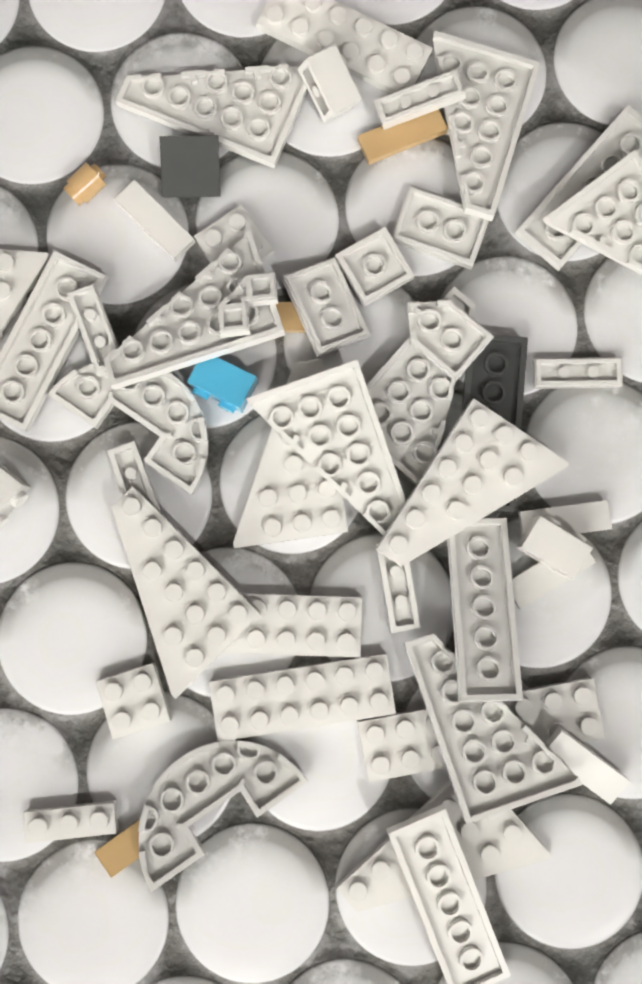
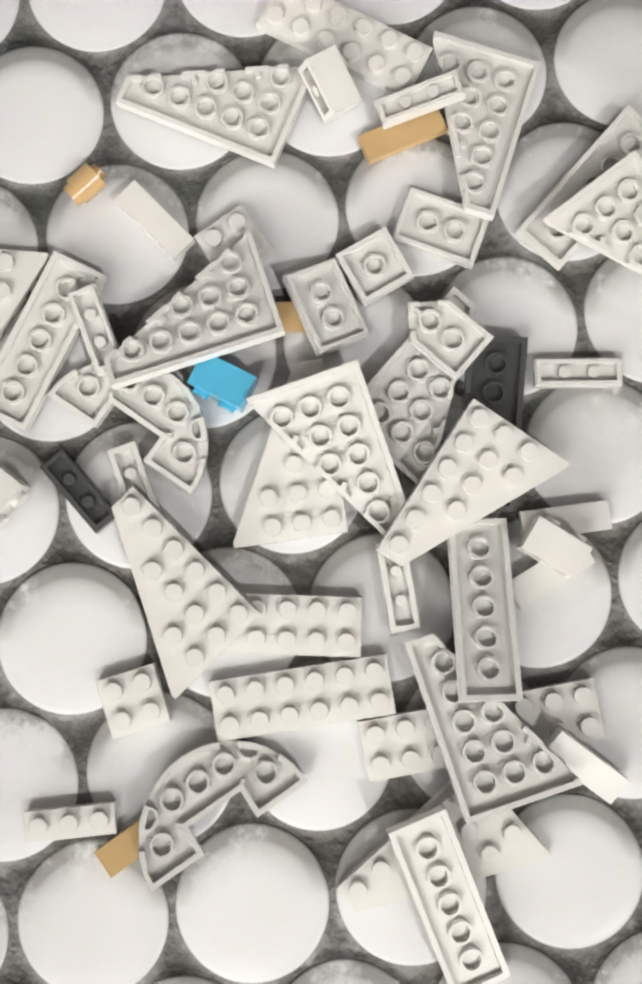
dark grey tile [159,135,221,198] -> none
white tile [217,272,278,338] -> none
none -> dark grey tile [40,448,115,534]

